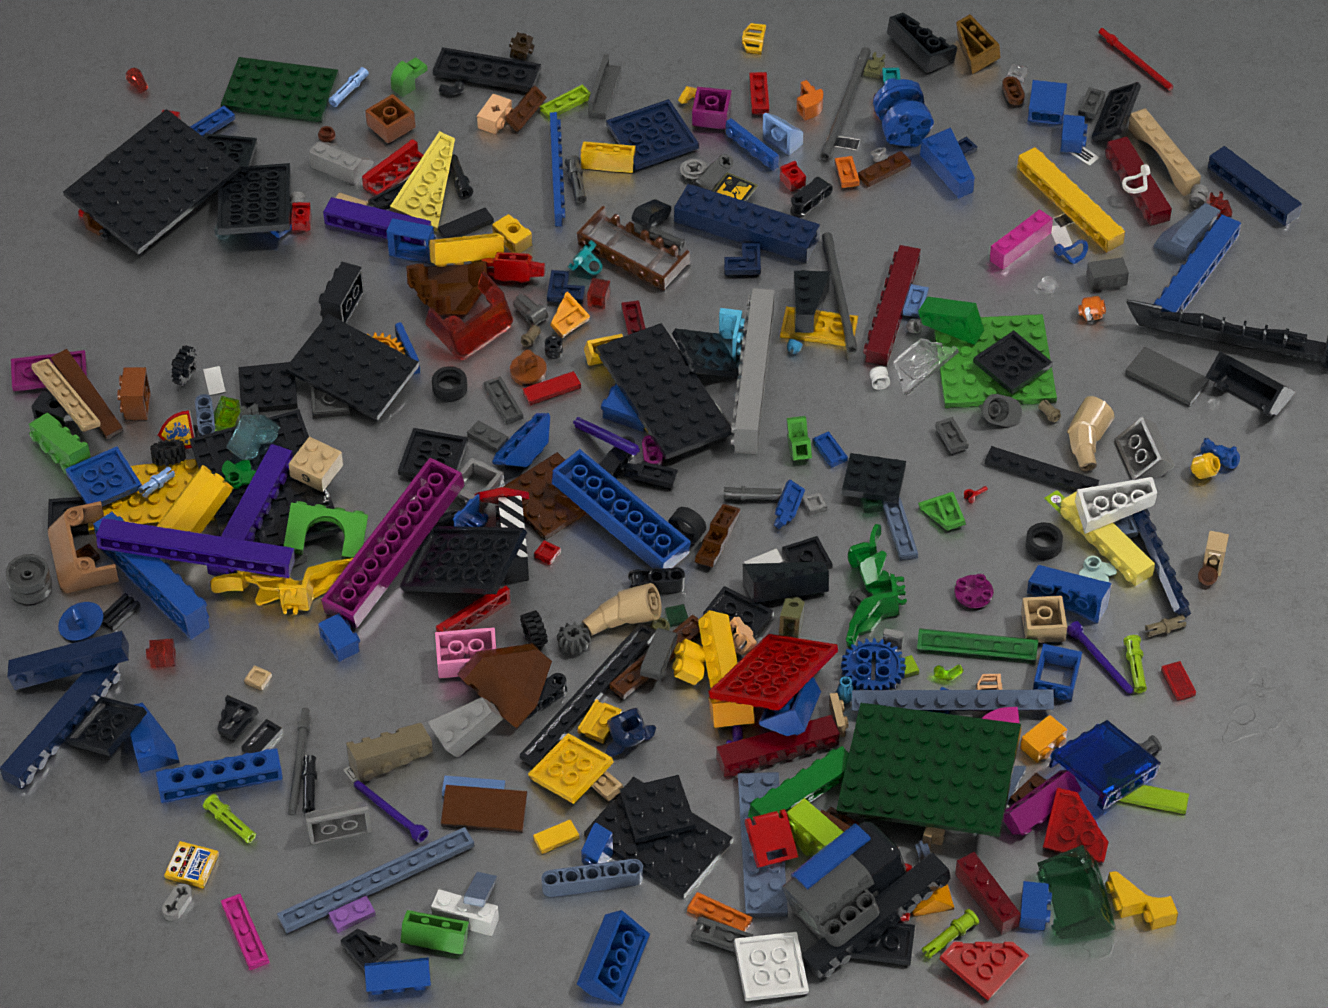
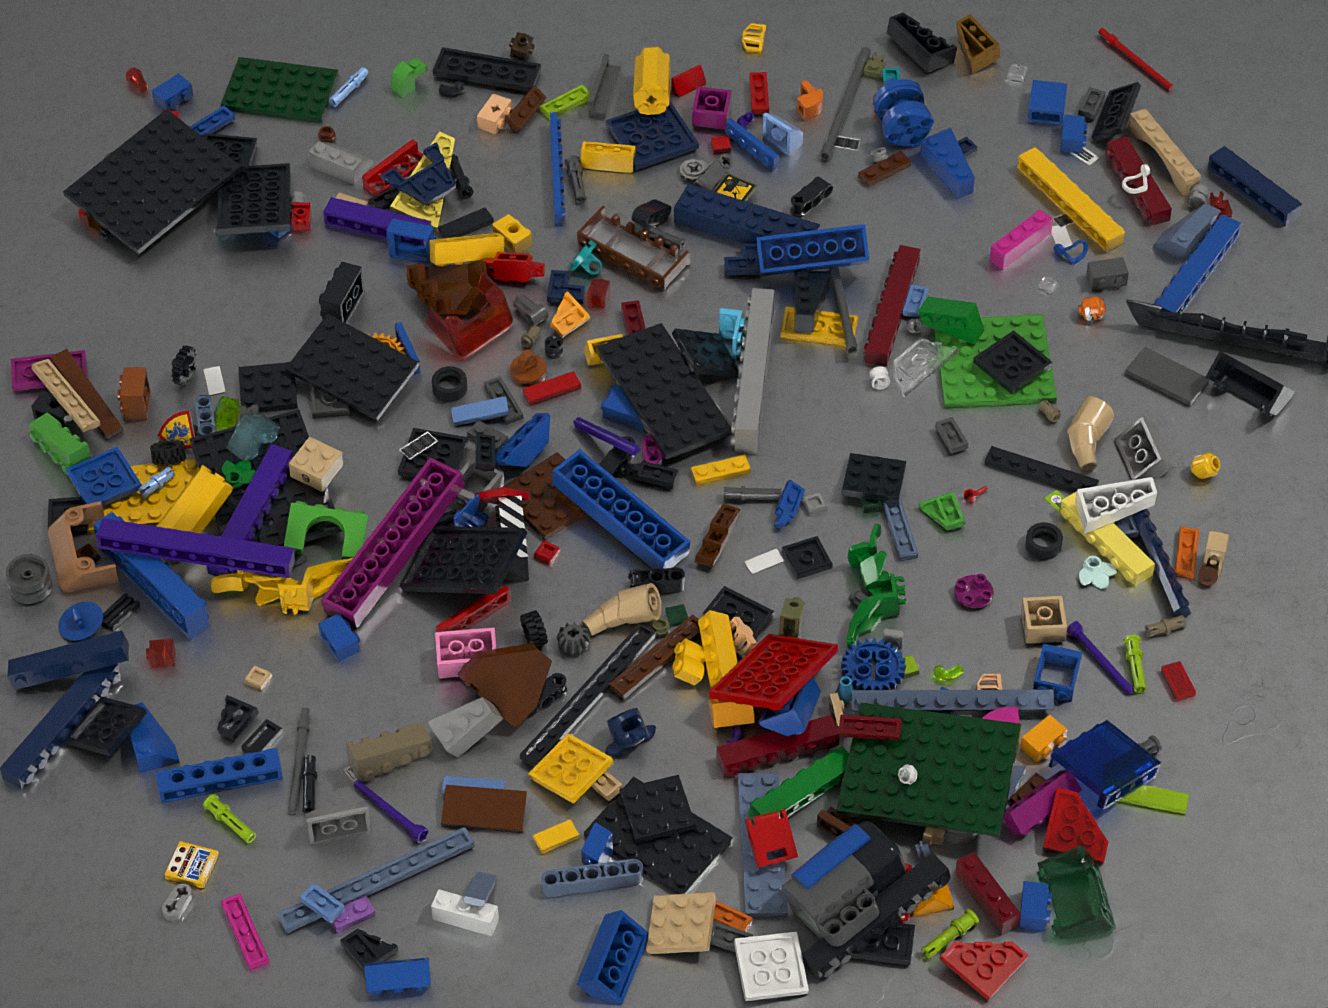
dark orange brick [365,94,416,144] -> none
bright green brick [400,910,469,955] -> none
yellow plate [577,699,622,744] -> none
dark grey beam [640,628,678,680] -> none
black tyre [668,507,706,543] -> none
yellow tile [678,86,697,104] -> none
black wedge [743,562,829,603] -> none
red brick [780,161,806,192] -> none
bright green brick [786,416,812,461] -> none
dark azure hinge [787,339,803,354] -> none
lime brick [787,798,843,857] -> none
blue tile [812,431,848,468] -> none
orange plate [835,156,860,188] -> none
green plate [917,628,1038,660] -> none
dark grey piece [979,394,1022,427] -> none
reddish brown plate [1002,76,1025,105] -> none
blue wedge [1027,565,1112,623] -> none
yellow arch [1105,871,1178,930] -> none
blue animal [1196,438,1240,469] -> none
none -> blue brick [151,73,193,111]
none -> medium blue plate [300,883,345,924]
none -> dark blue wing [381,142,456,206]
none -> sticker [399,431,438,459]
none -> medium blue tile [451,396,509,426]
none -> dark brown tile [470,294,495,320]
none -> black plate [475,434,495,472]
none -> yellow brick [633,47,671,115]
none -> tan plate [646,892,716,954]
none -> red slope [671,65,706,97]
none -> yellow plate [691,455,751,486]
none -> red tile [711,136,731,154]
none -> dark purple arm [737,112,754,129]
none -> blue brick [756,224,870,277]
none -> dark red plate [838,715,902,741]
none -> white plate [898,764,917,785]
none -> orange tile [1175,527,1199,579]

